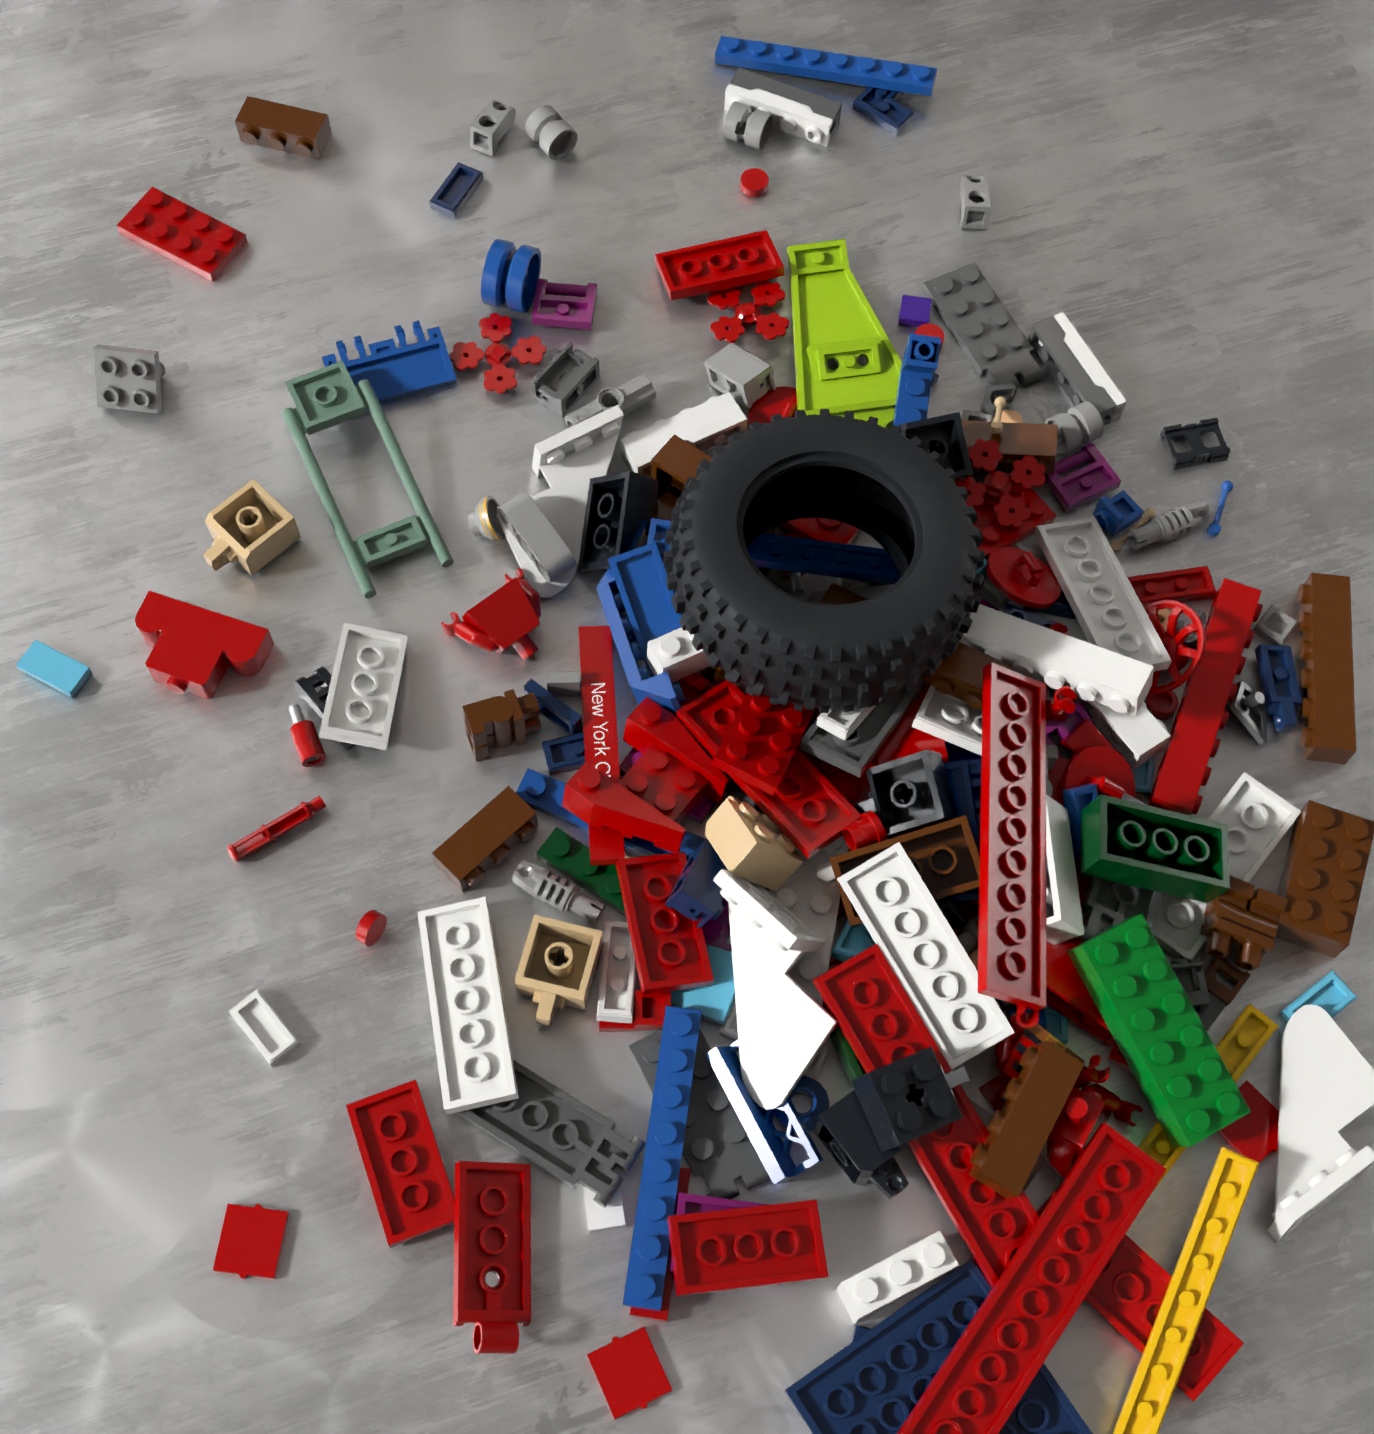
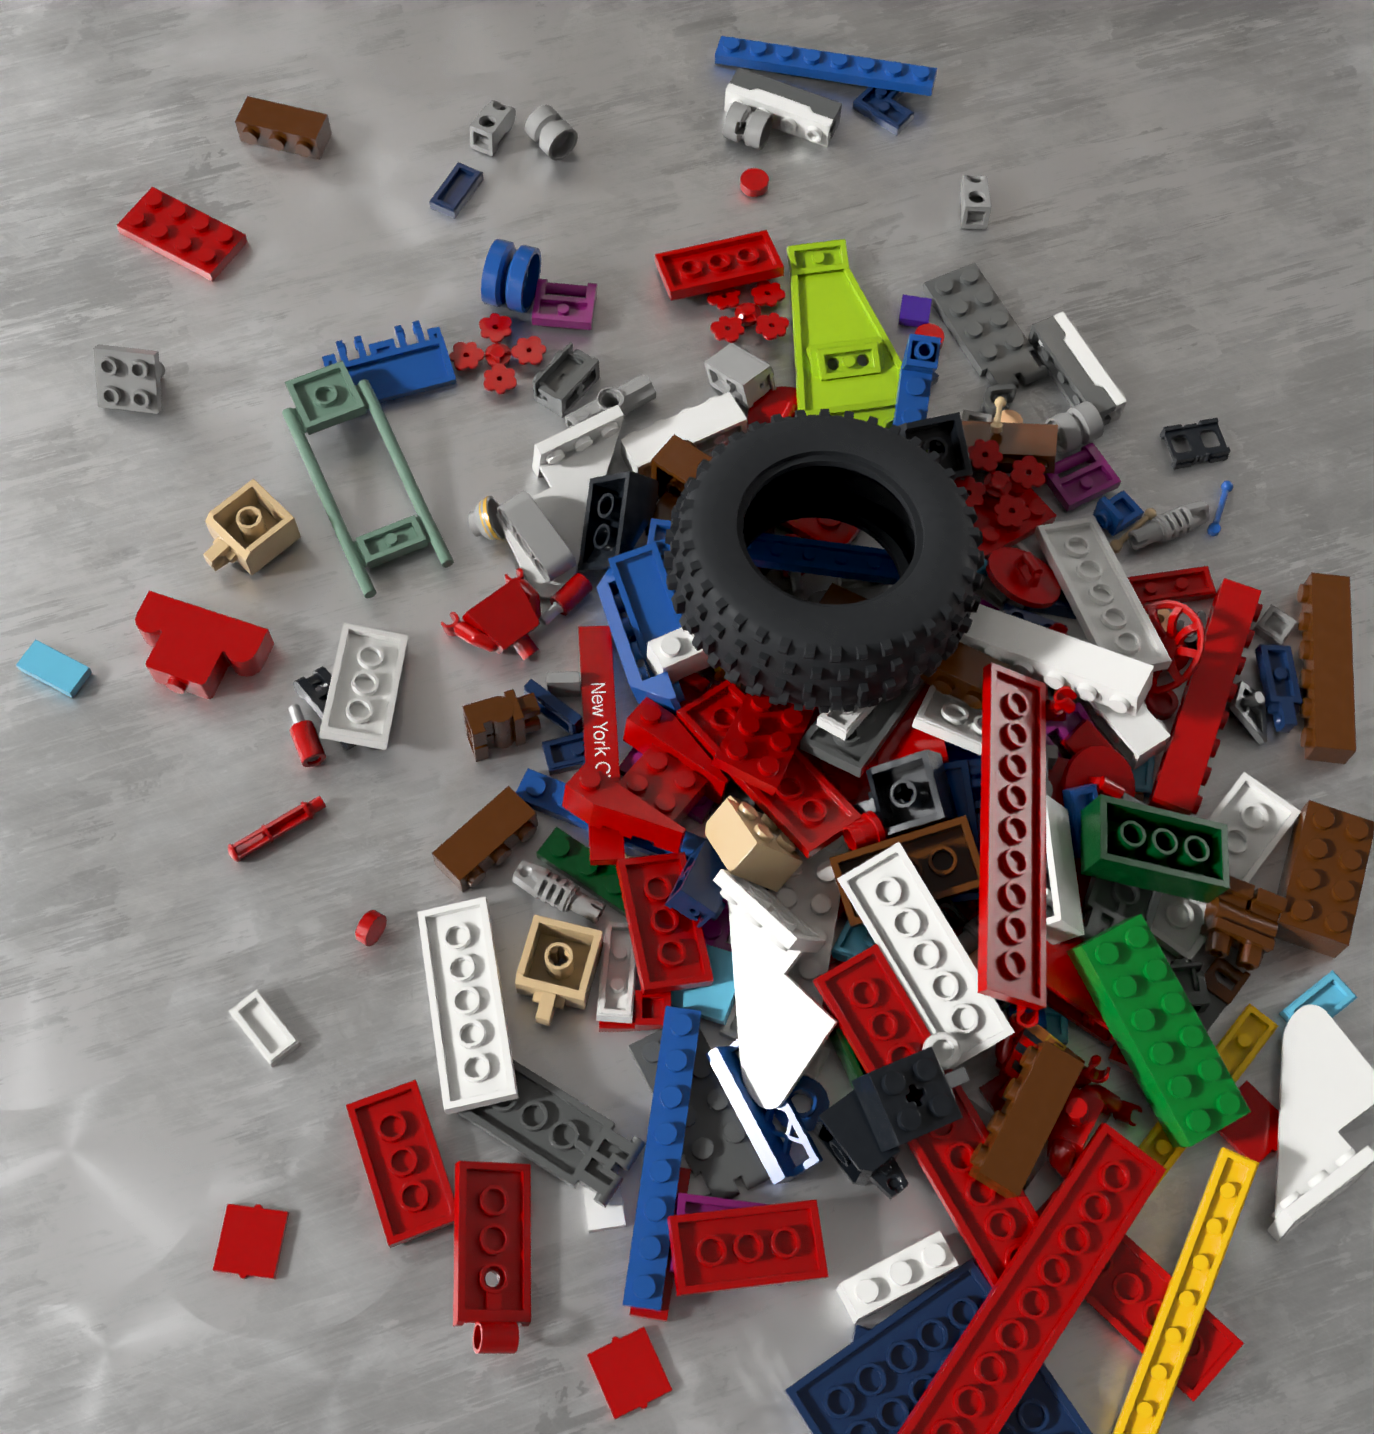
none -> red piece [539,573,593,626]
none -> white tile [922,1032,961,1070]

